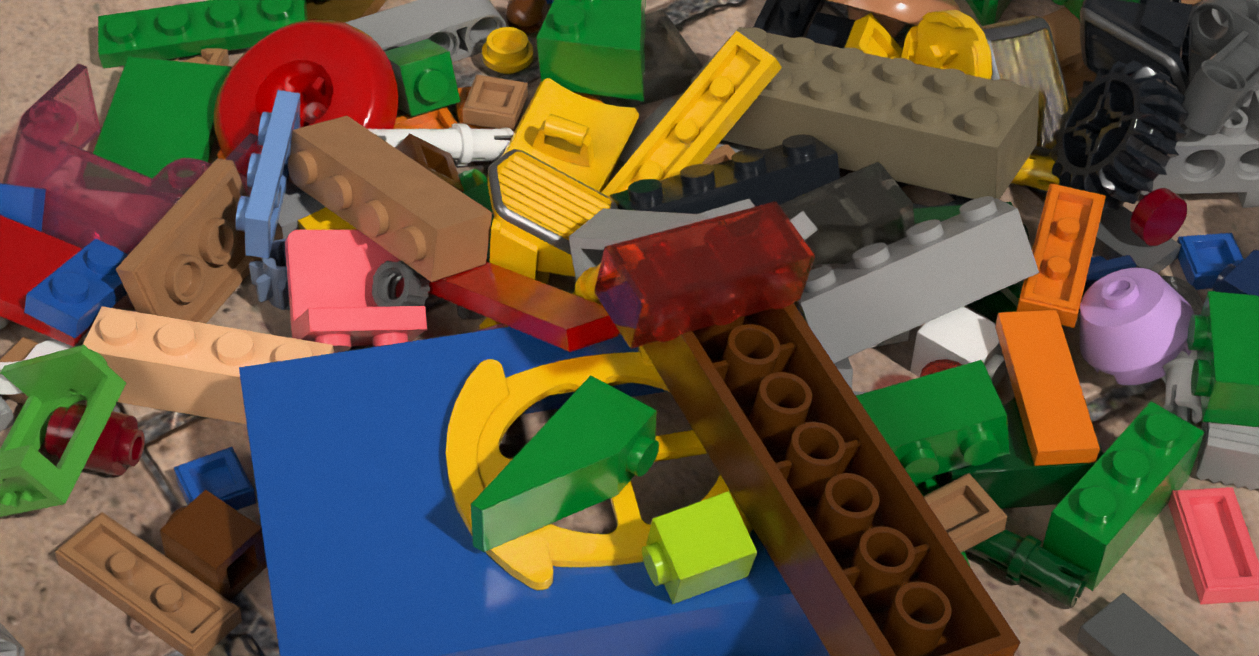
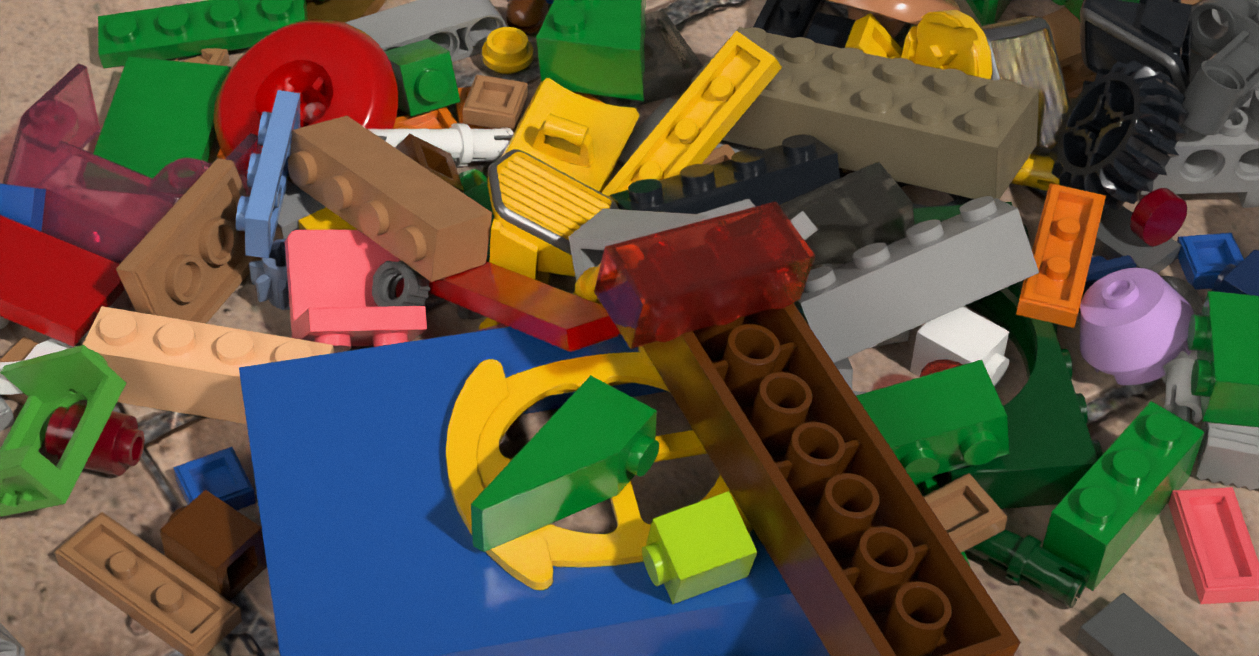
blue plate [24,238,128,338] -> none
orange tile [995,310,1100,466] -> none

